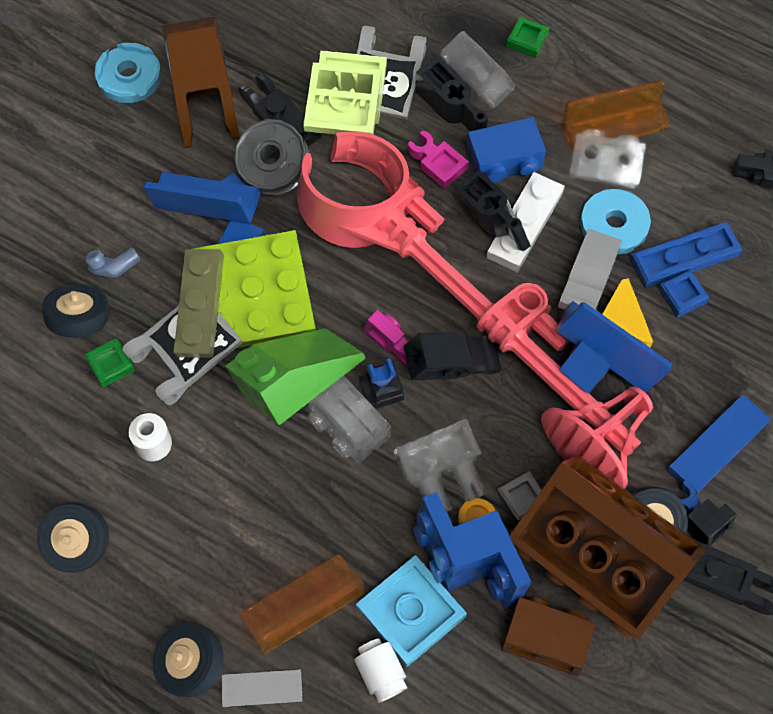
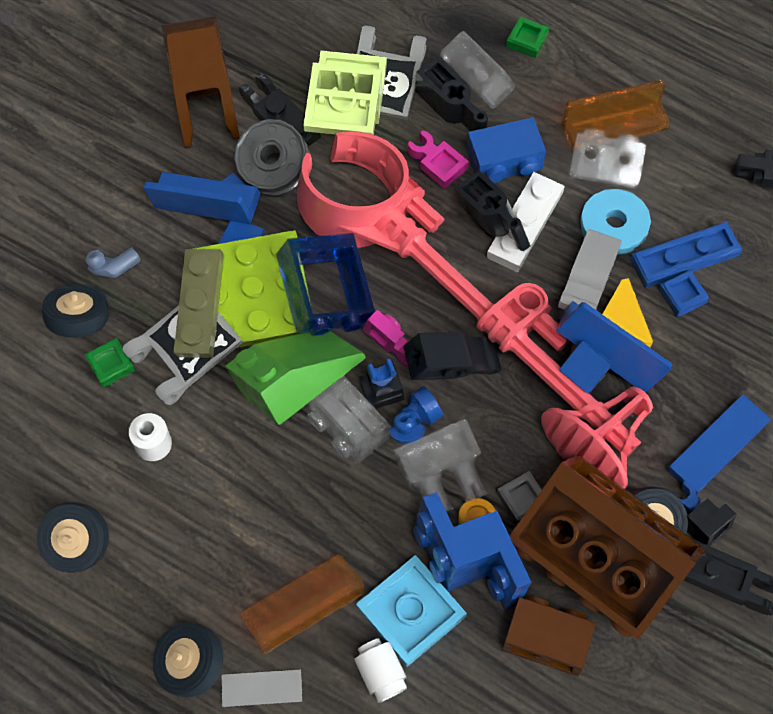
medium azure tile [94,43,162,103] -> none
none -> clear blue window [276,233,375,336]
none -> blue arm [389,386,443,444]

